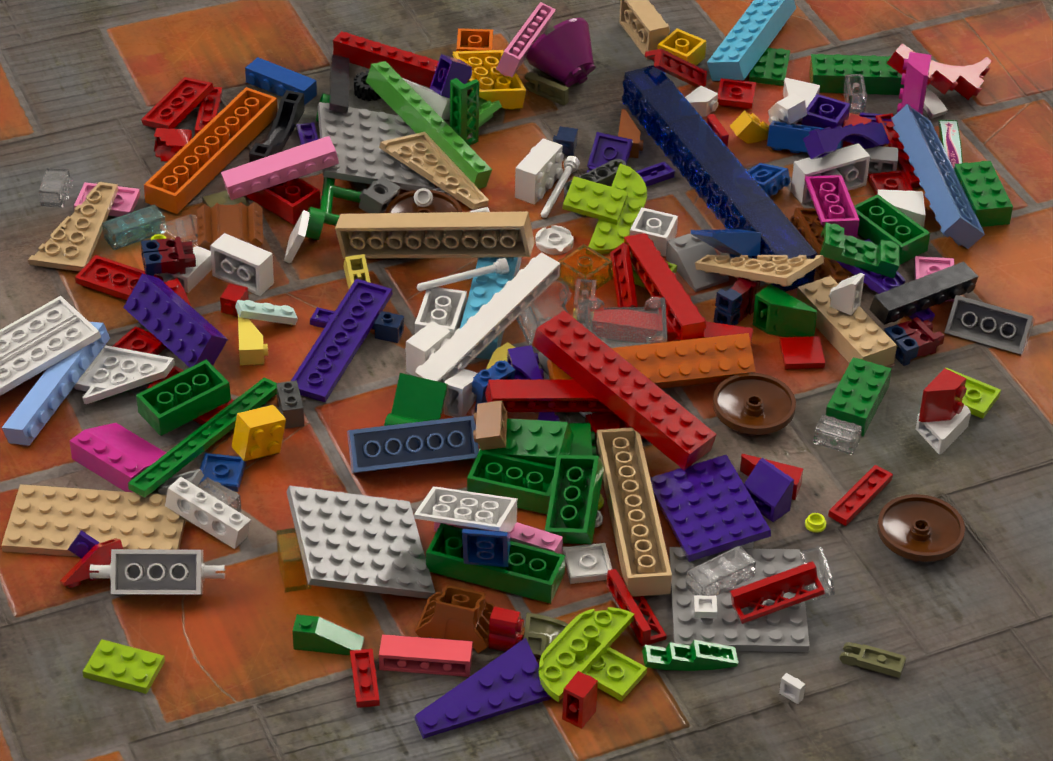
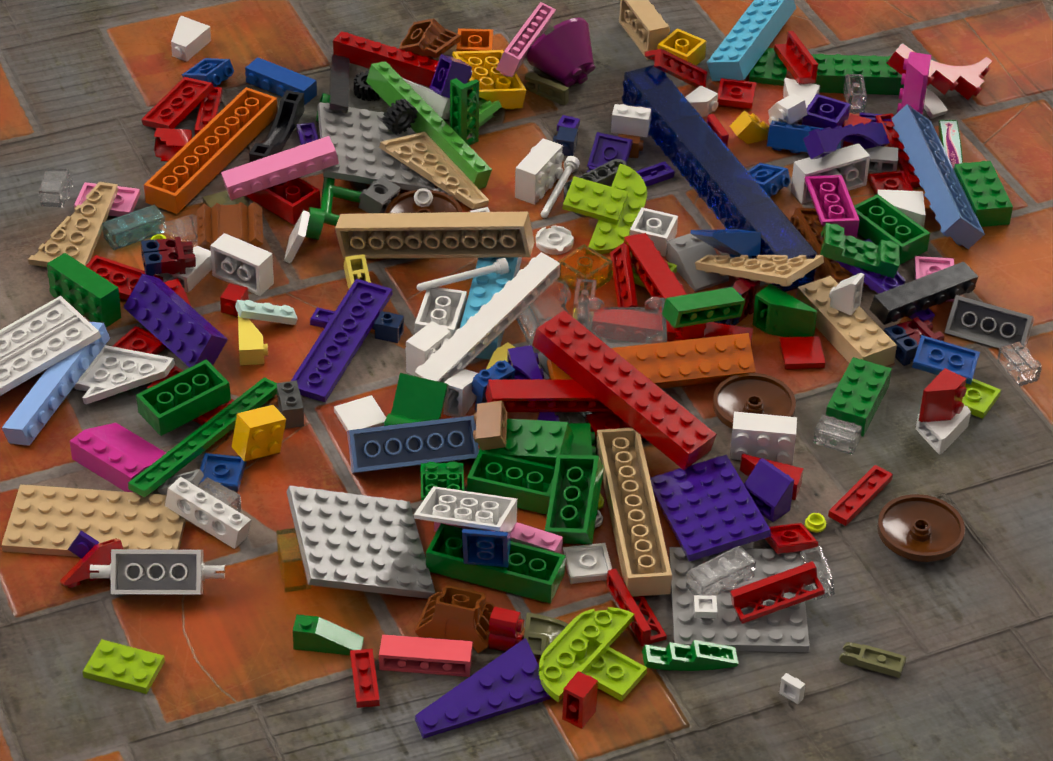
none -> green brick [47,253,122,327]
none -> white slope [171,16,211,62]
none -> blue plate [182,58,234,87]
none -> white tile [334,395,386,432]
none -> black tyre [382,99,418,134]
none -> dark orange slope [399,18,461,58]
none -> green slope [421,462,464,500]
none -> dark purple plate [557,115,580,131]
none -> white brick [611,104,651,137]
none -> green brick [662,287,745,328]
none -> white brick [730,412,797,465]
none -> red tile [764,523,818,554]
none -> red fence [774,31,818,84]
none -> blue tile [912,335,980,385]
none -> clear brick [997,342,1042,387]

